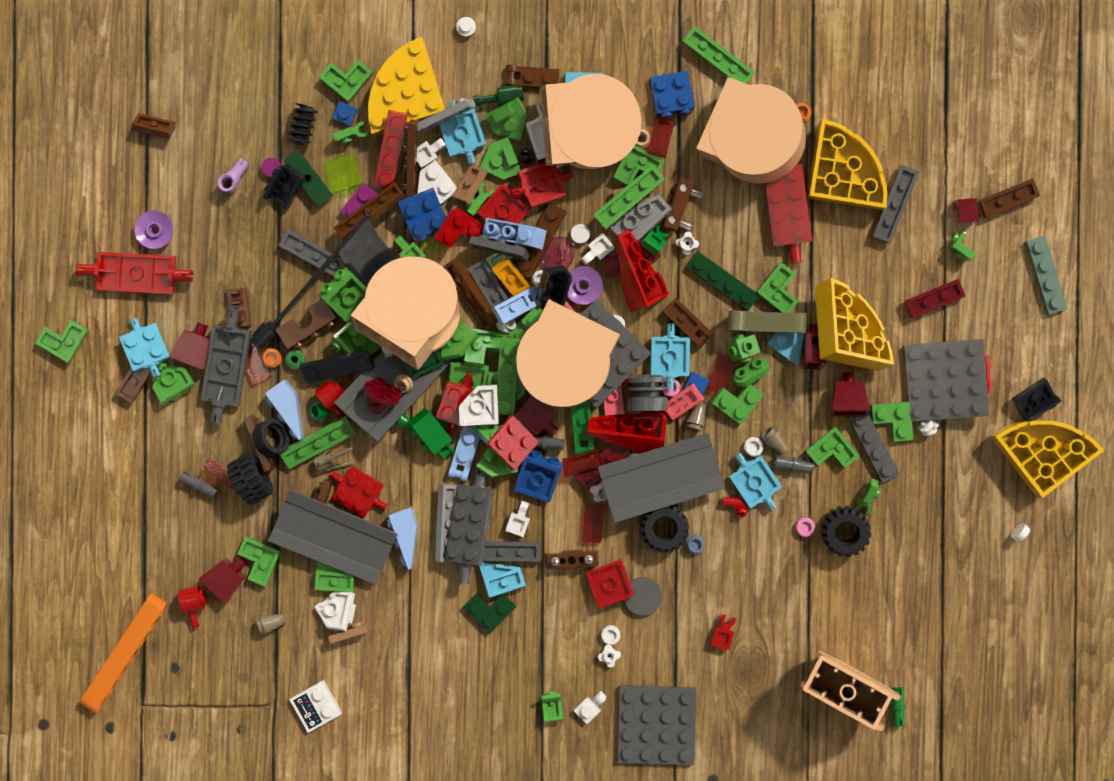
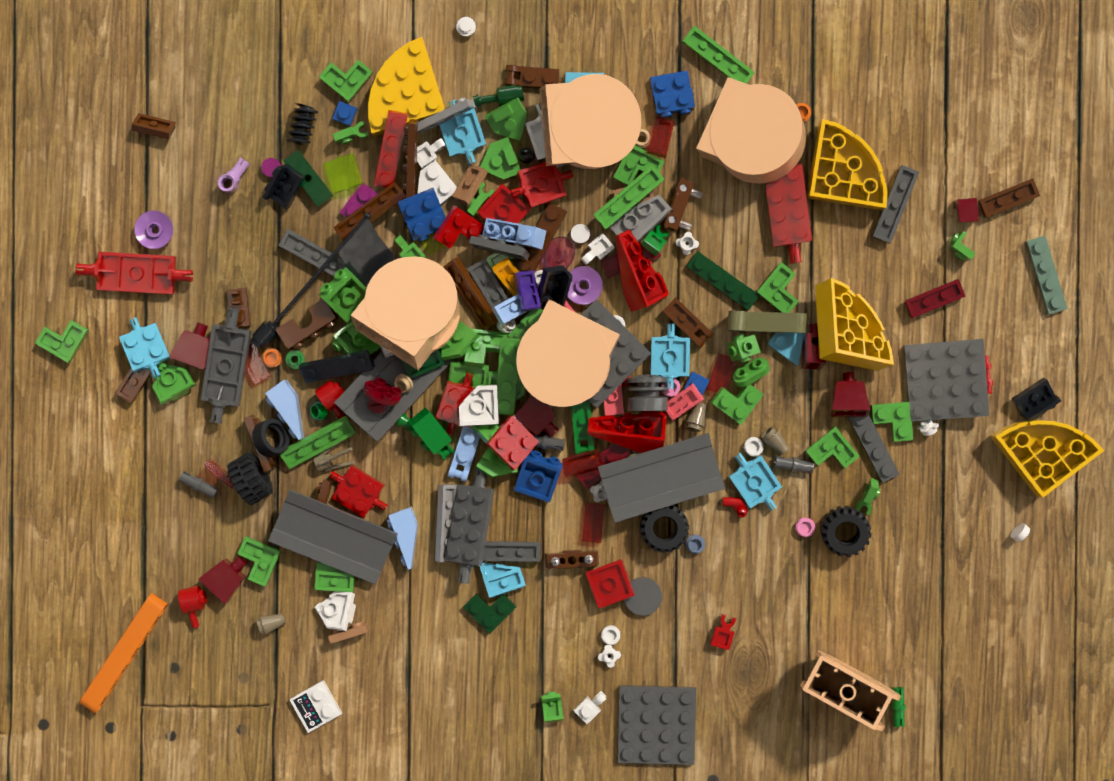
white plate [505,501,530,537] -> none
none -> dark purple plate [514,270,541,311]

